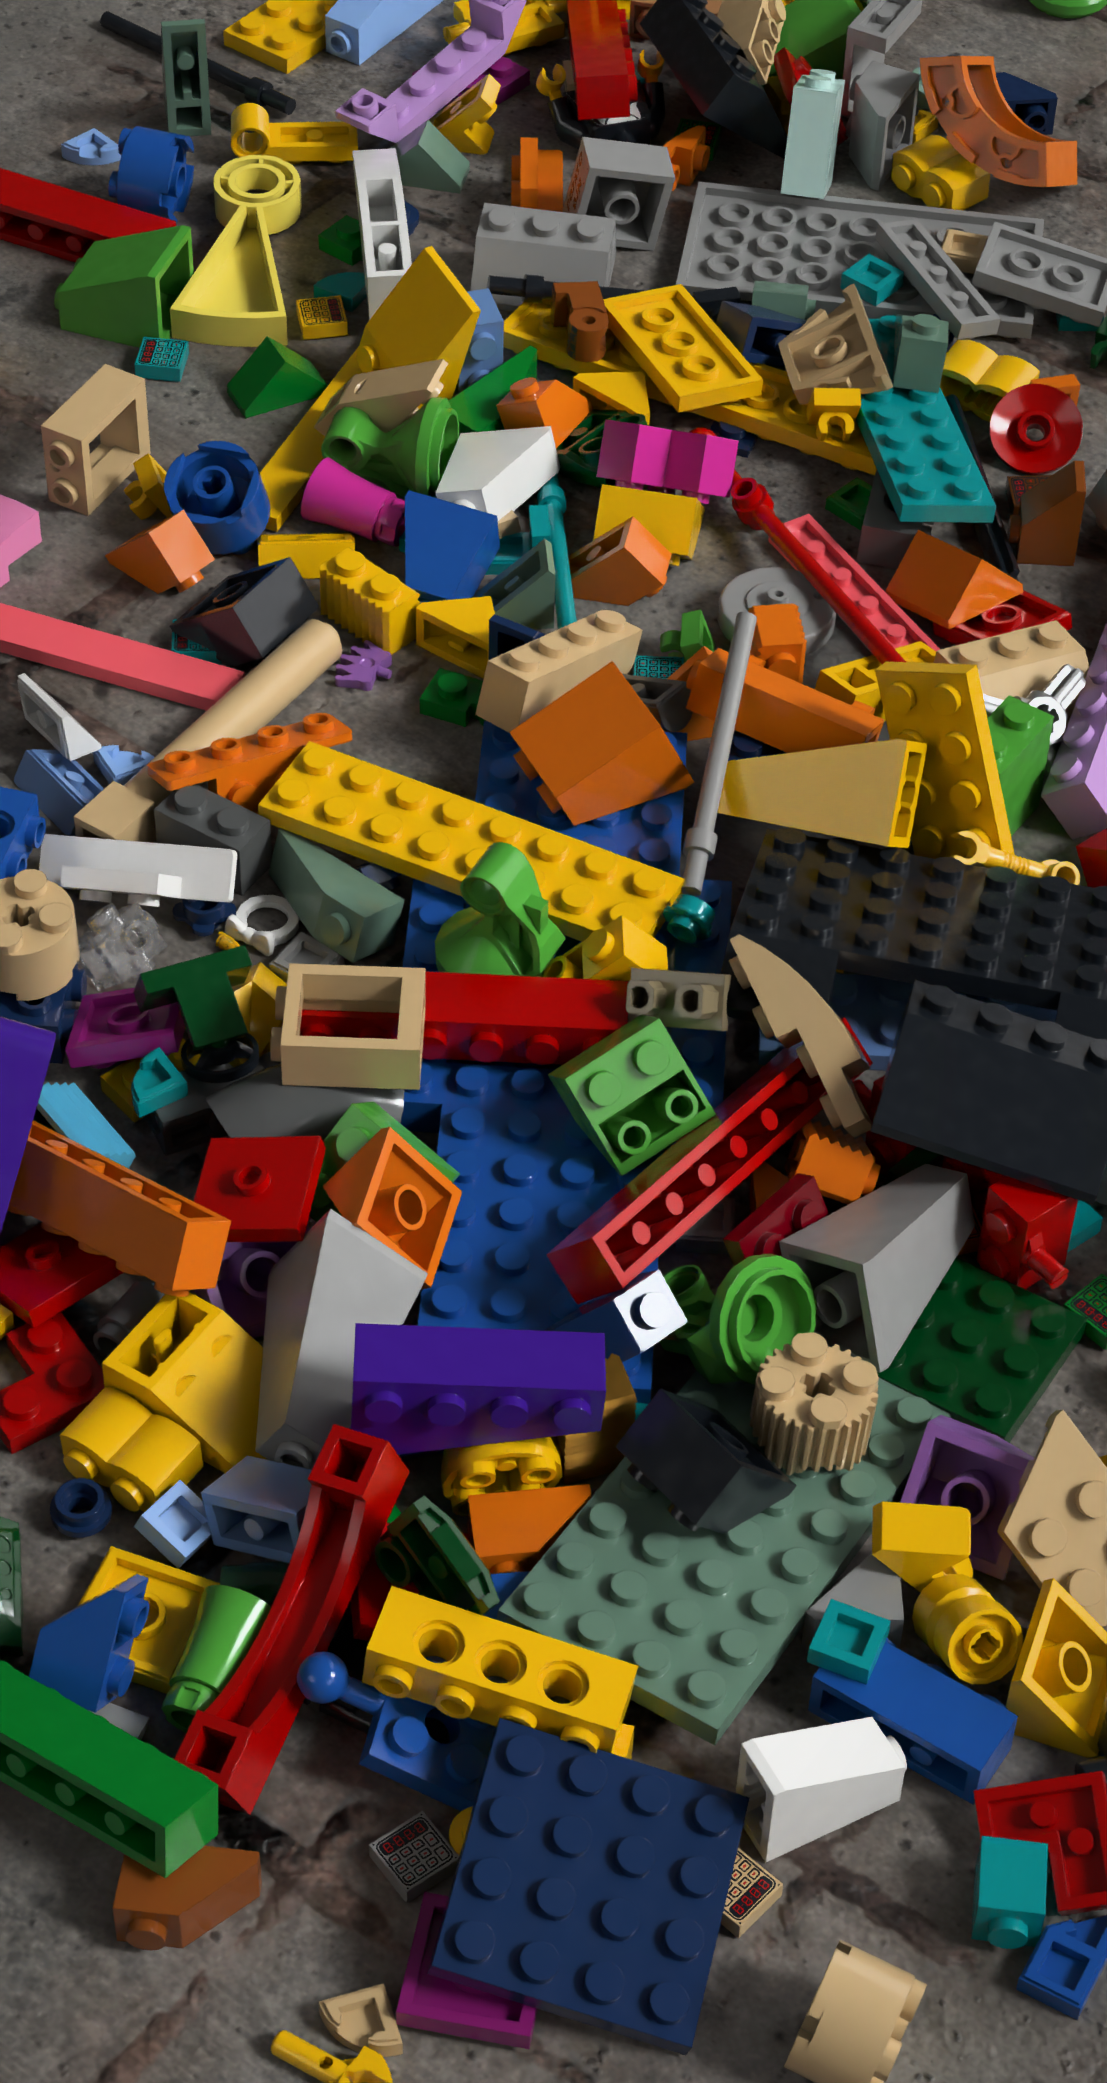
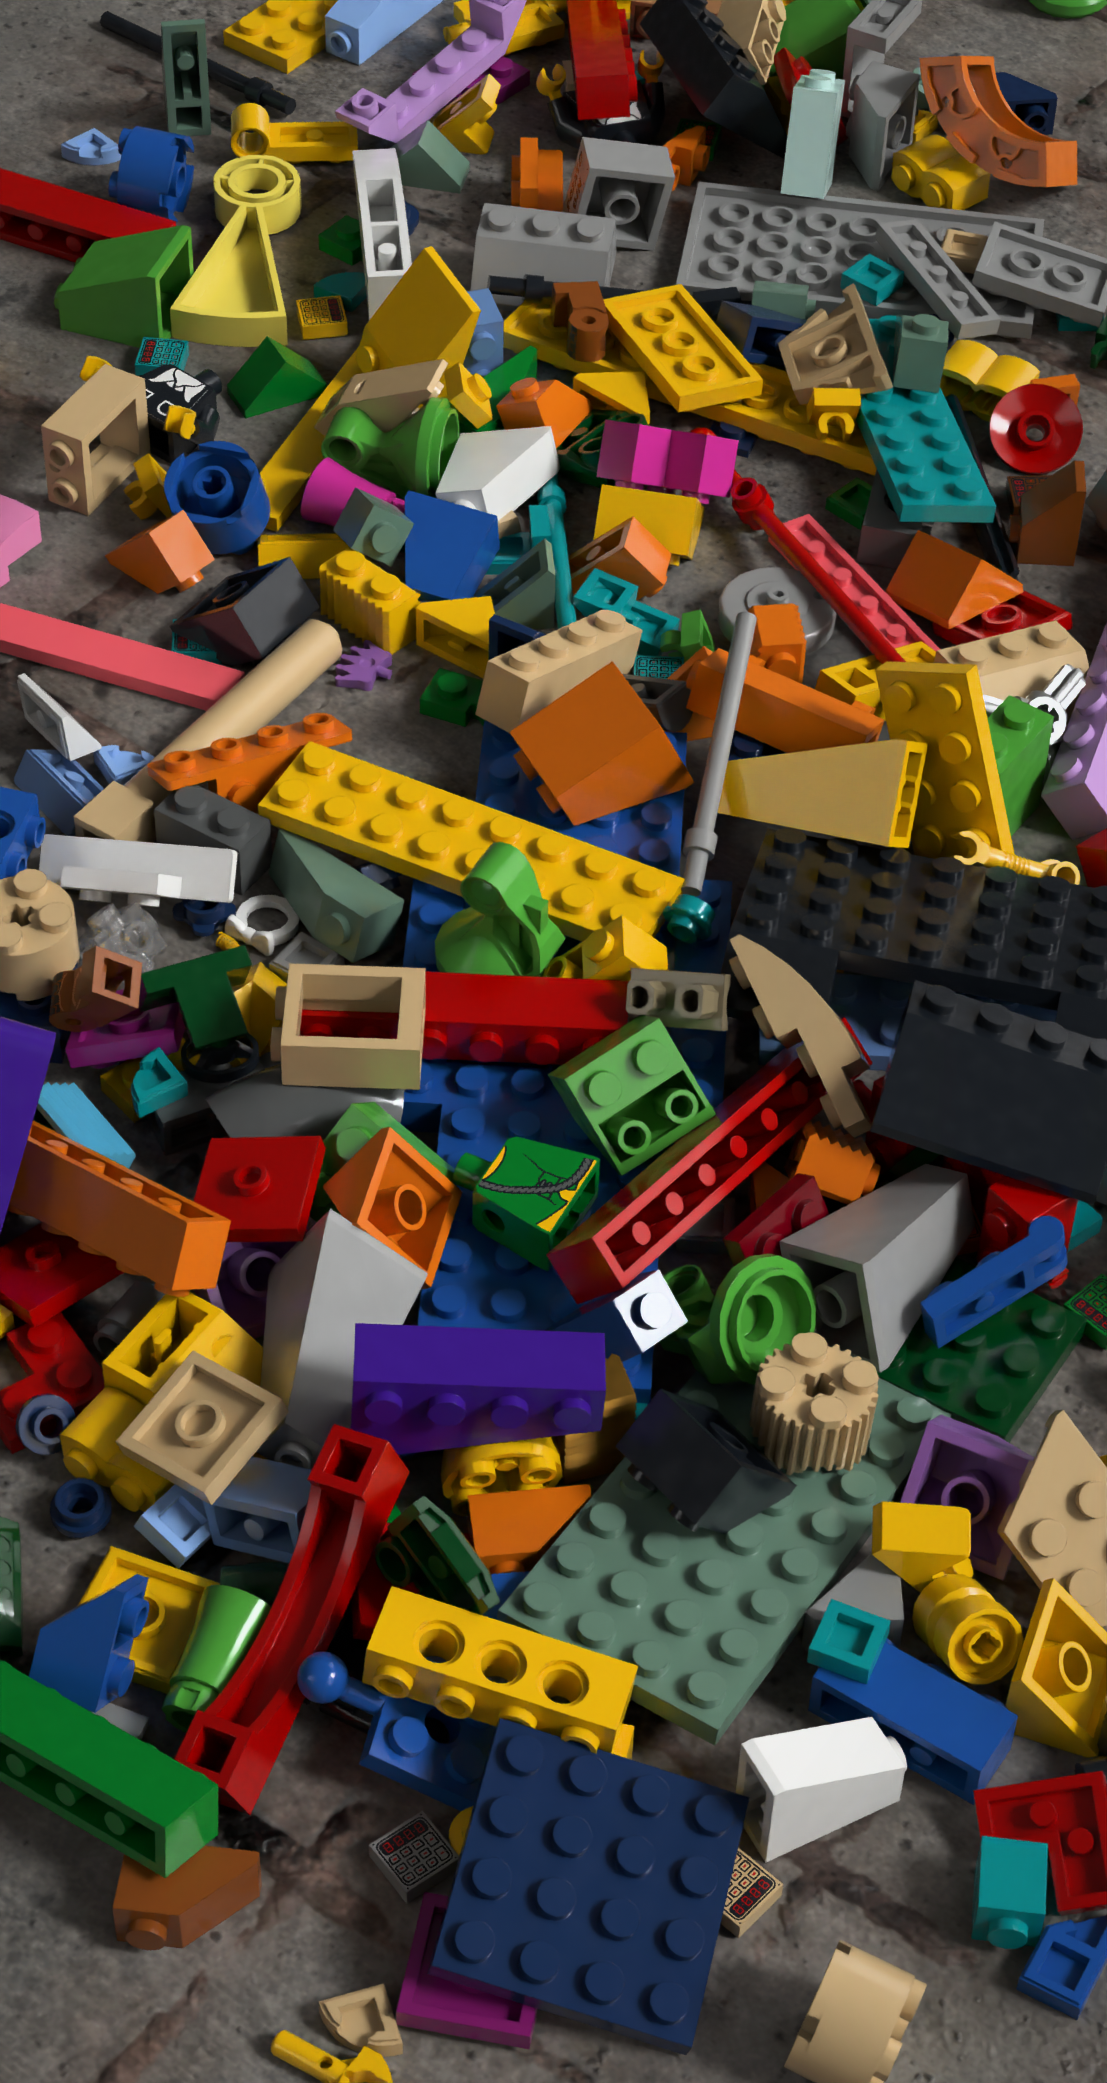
none -> dark blue plate [16,1394,76,1455]
none -> dark orange leg [49,946,142,1032]
none -> torso [79,356,222,464]
none -> tan plate [115,1350,289,1505]
none -> sand green brick [333,487,414,567]
none -> yellow plate [444,362,492,429]
none -> green torso [453,1136,600,1271]
none -> teal slope [572,568,680,656]
none -> blue plate [920,1216,1068,1349]

